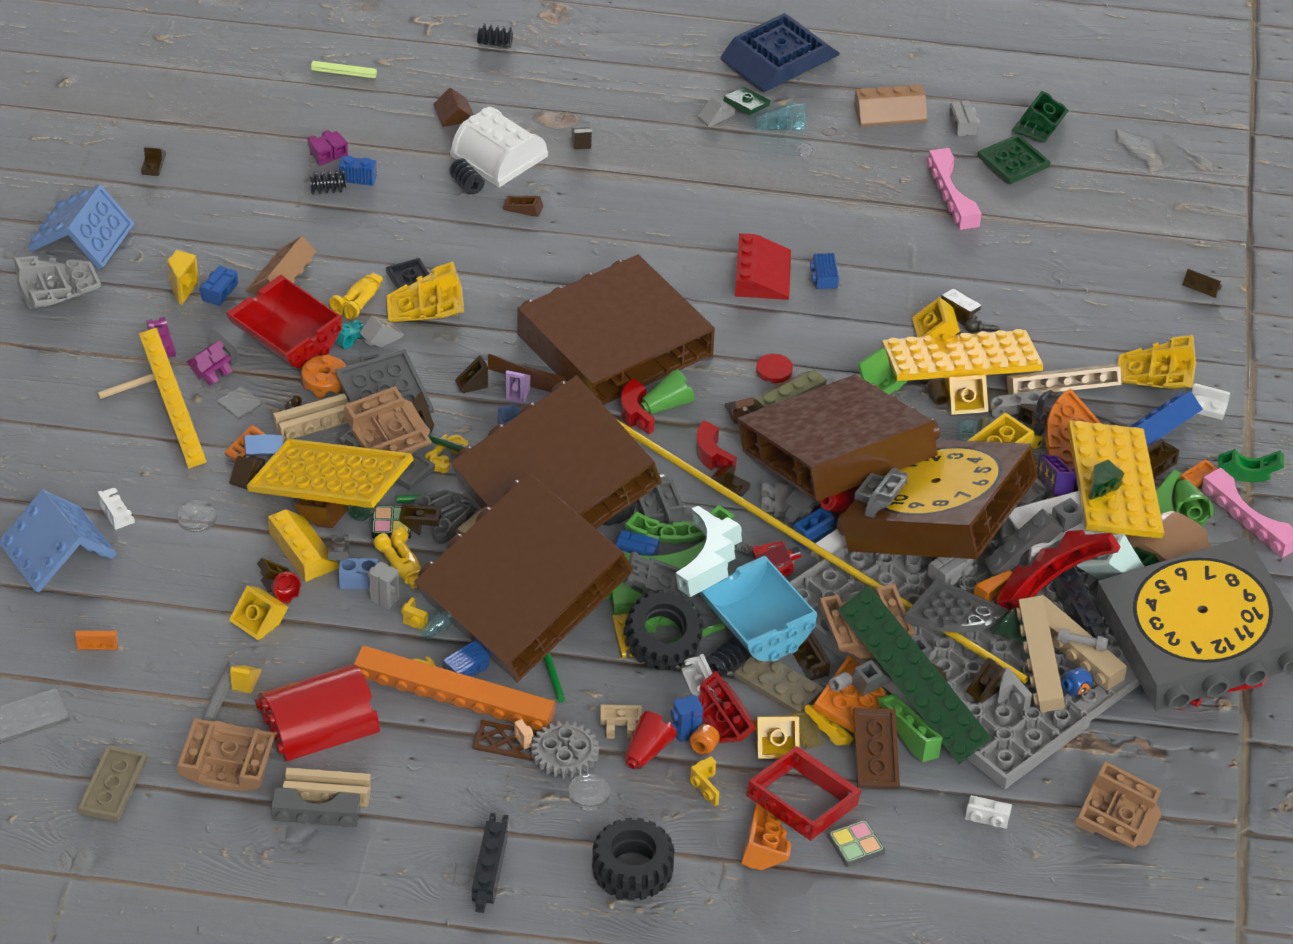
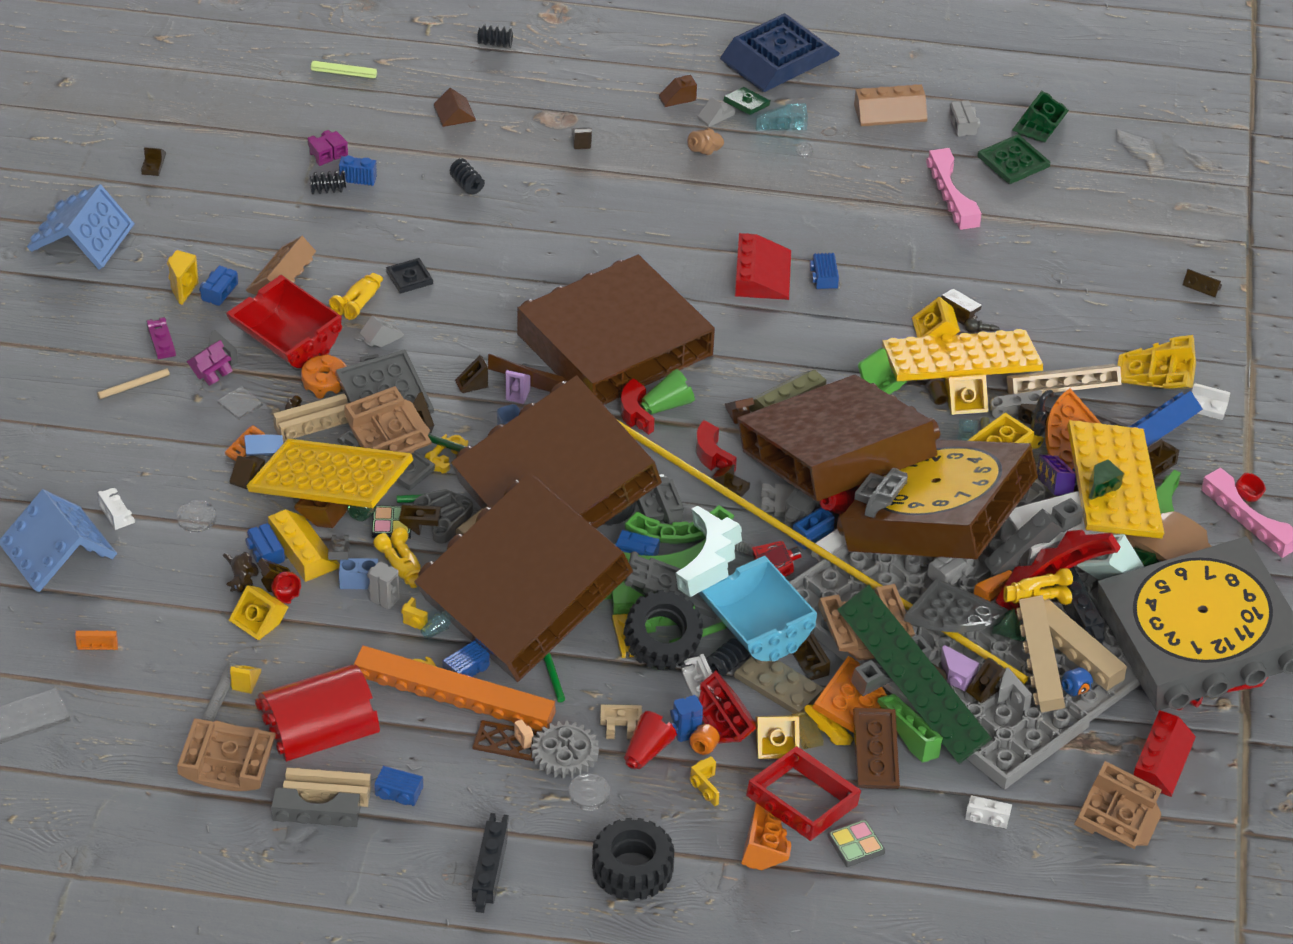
light grey wedge [14,256,101,309] -> none
dark tan plate [78,745,148,822] -> none
yellow plate [139,328,207,469] -> none
teal plate [335,320,365,349] -> none
yellow wedge [387,261,464,322] -> none
white container [450,107,548,187] -> none
reddish brown slope [503,196,543,217] -> none
red tile [756,353,793,383] -> none
light grey hinge [829,672,852,692] -> none
light grey bar [1057,629,1108,651] -> none
bright green cone [1174,480,1214,526] -> none
orange plate [1179,459,1218,487] -> none
green arch [1218,449,1284,483] -> none
none -> dark brown animal [223,552,259,592]
none -> blue brick [245,523,285,564]
none -> blue brick [375,766,423,806]
none -> reddish brown slope [659,75,697,107]
none -> medium nougat head [687,128,724,155]
none -> lavender slope [941,645,979,692]
none -> yellow piece [1004,568,1073,605]
none -> red slope [1134,710,1196,797]
none -> red hair [1235,472,1266,502]

